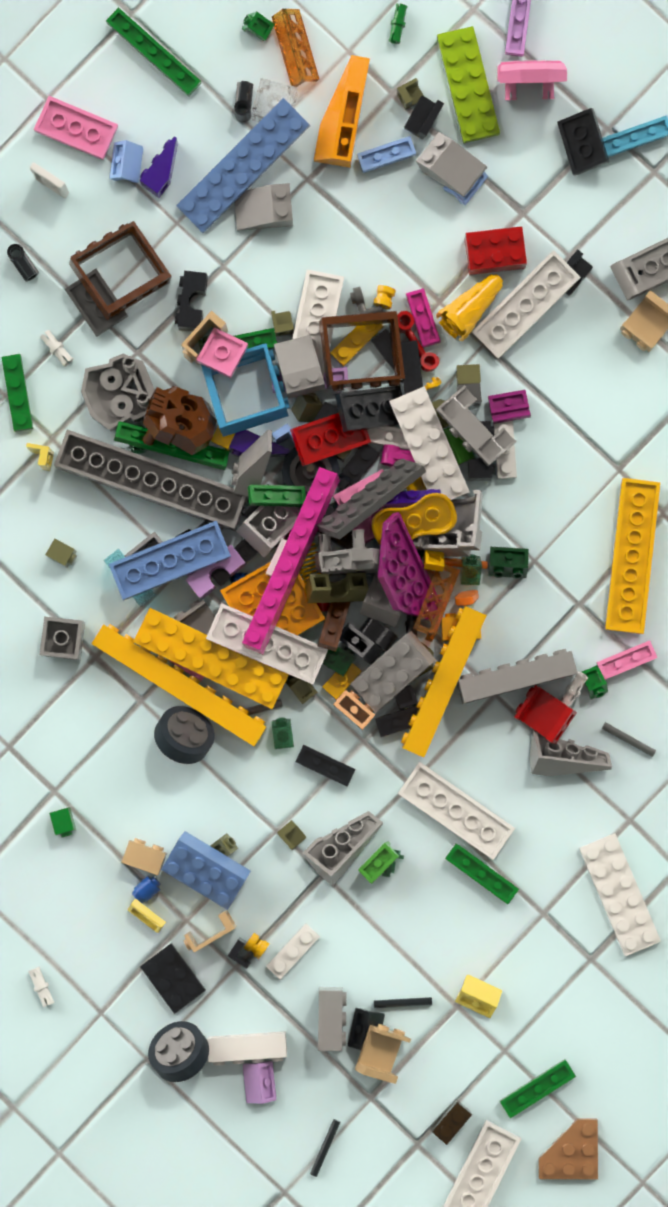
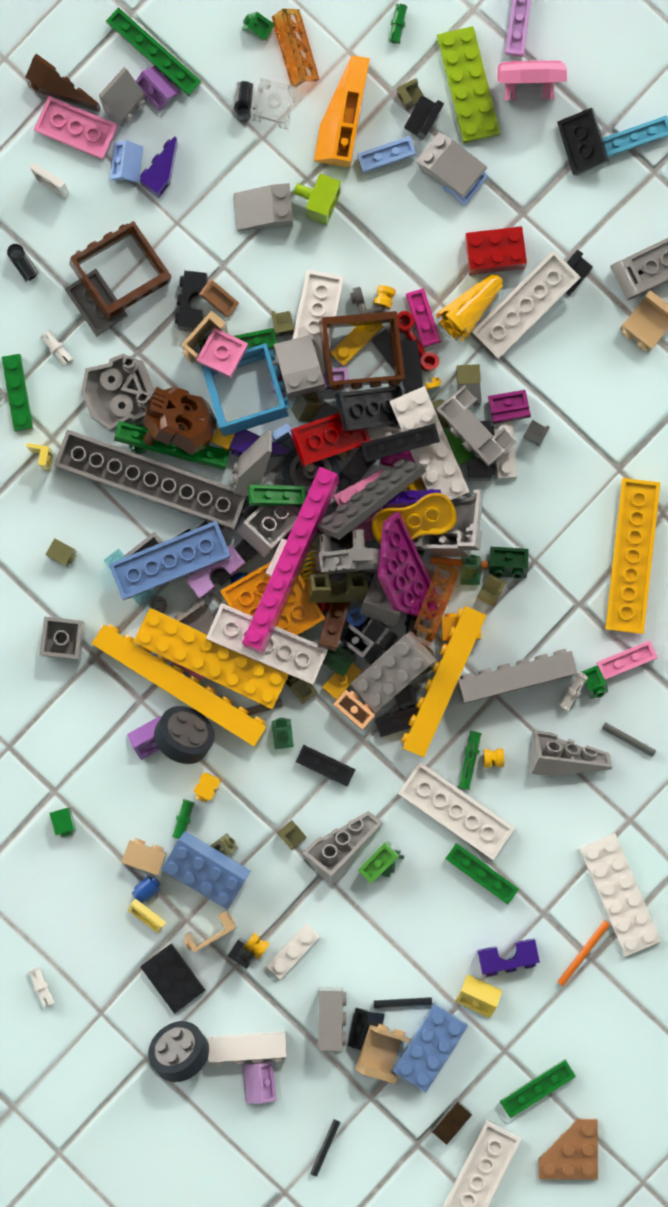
medium blue plate [176,98,310,233] -> none
yellow plate [423,550,444,572] -> none
orange tile [455,590,479,606] -> none
red panel [514,685,577,744] -> none
none -> reddish brown wedge [25,53,101,112]
none -> light grey slope [99,67,146,127]
none -> medium lavender panel [127,716,161,760]
none -> medium lavender panel [136,66,180,111]
none -> dark grey bush [149,596,167,613]
none -> green pin [172,799,195,839]
none -> yellow brick [194,772,222,803]
none -> medium nougat tile [199,279,239,318]
none -> lime brick [293,173,341,226]
none -> blue wheel [346,607,365,628]
none -> black plate [361,423,440,462]
none -> medium blue brick [392,1002,468,1093]
none -> green pin [458,731,482,790]
none -> olive panel [477,573,506,606]
none -> dark purple arch [477,938,540,977]
none -> yellow wheel [483,748,504,768]
none -> dark grey panel [523,420,550,446]
none -> orange bar [557,920,610,986]

